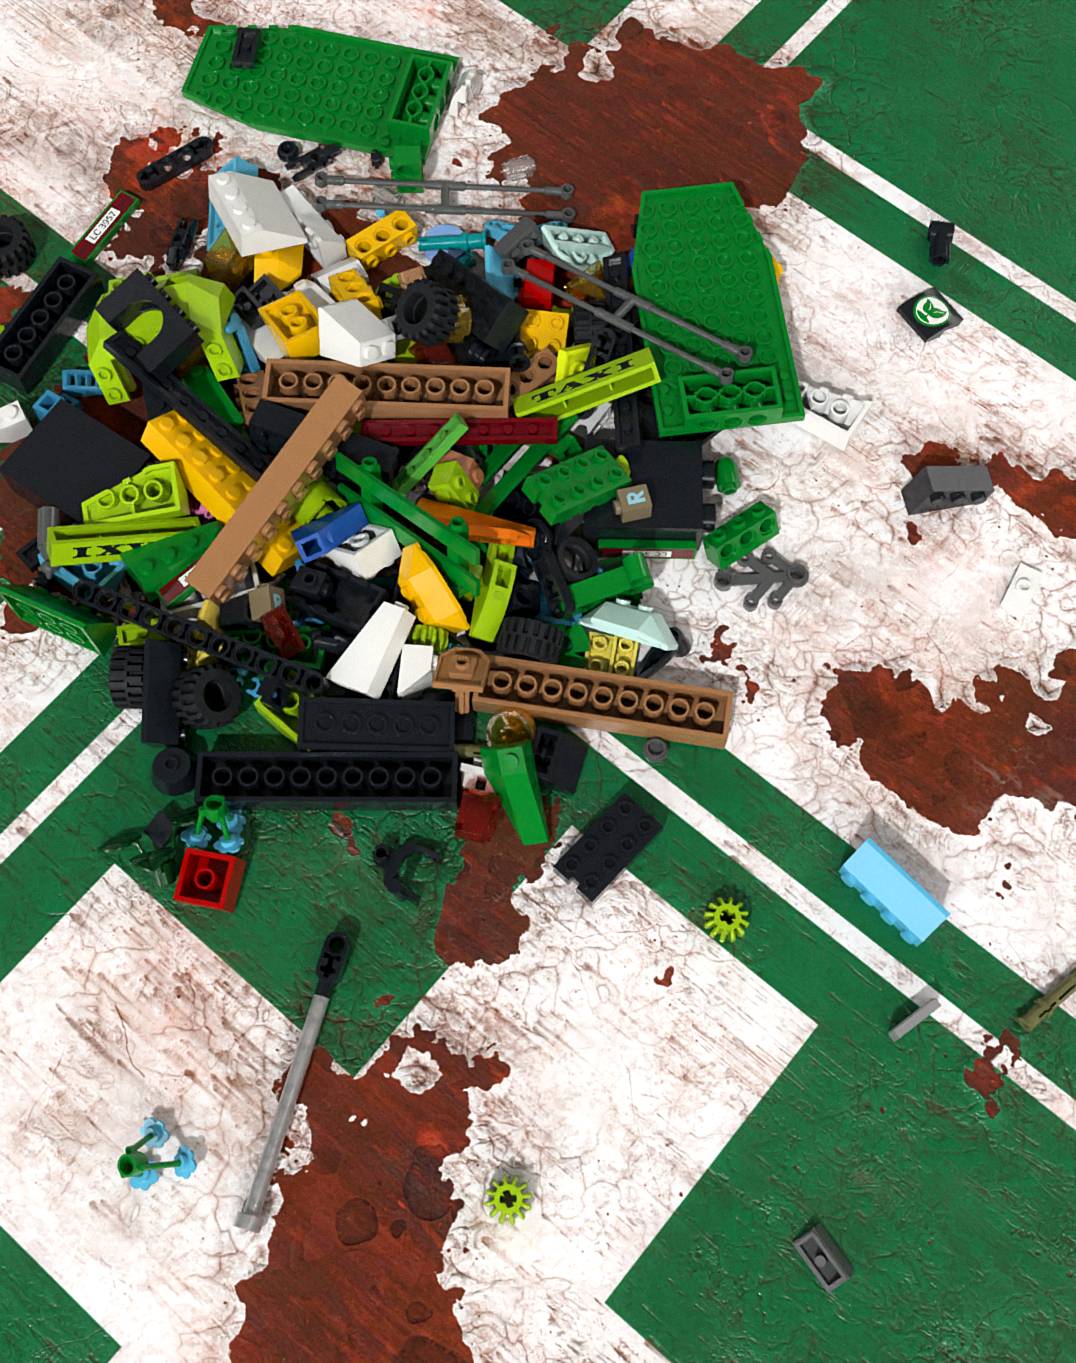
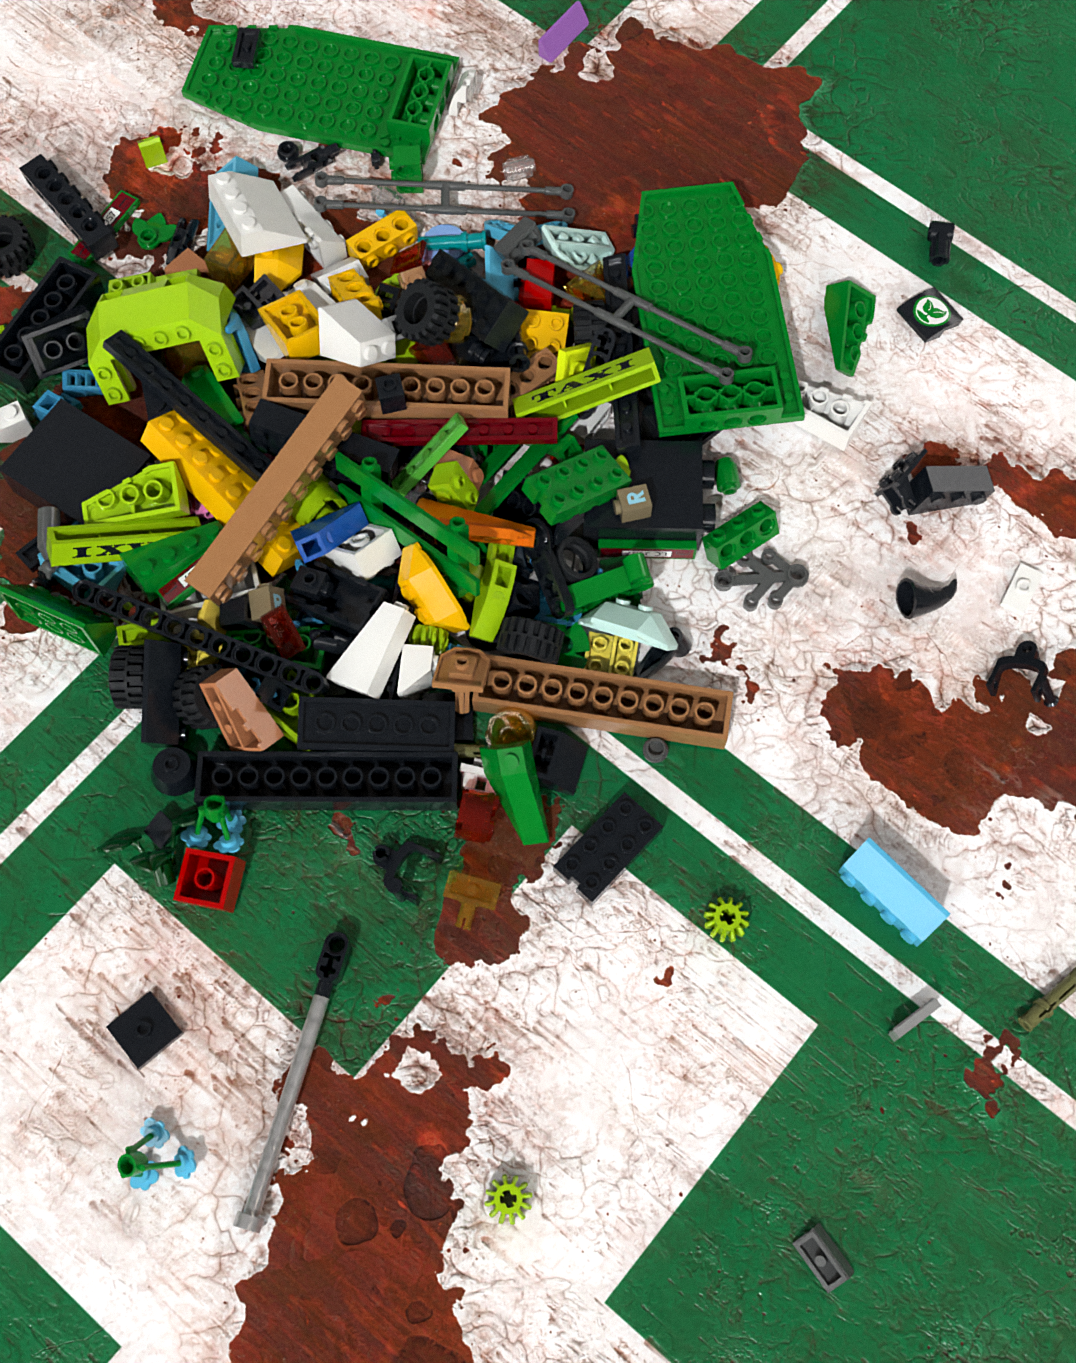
black arch [95,268,204,381] -> none
black beam [136,136,215,191] -> none
none -> black brick [19,154,119,261]
none -> black slope [20,304,91,380]
none -> black plate [106,991,184,1070]
none -> green plate [132,213,176,250]
none -> lime slope [137,135,168,169]
none -> nougat slope [164,248,215,281]
none -> nougat wedge [199,668,284,751]
none -> black brick [375,373,407,415]
none -> clear red slope [390,240,429,275]
none -> clear yellow brick [443,868,503,930]
none -> medium lavender slope [538,1,589,62]
none -> green wedge [824,280,876,377]
none -> black plate [874,448,928,516]
none -> black hat [896,578,957,619]
none -> black piece [986,640,1059,707]

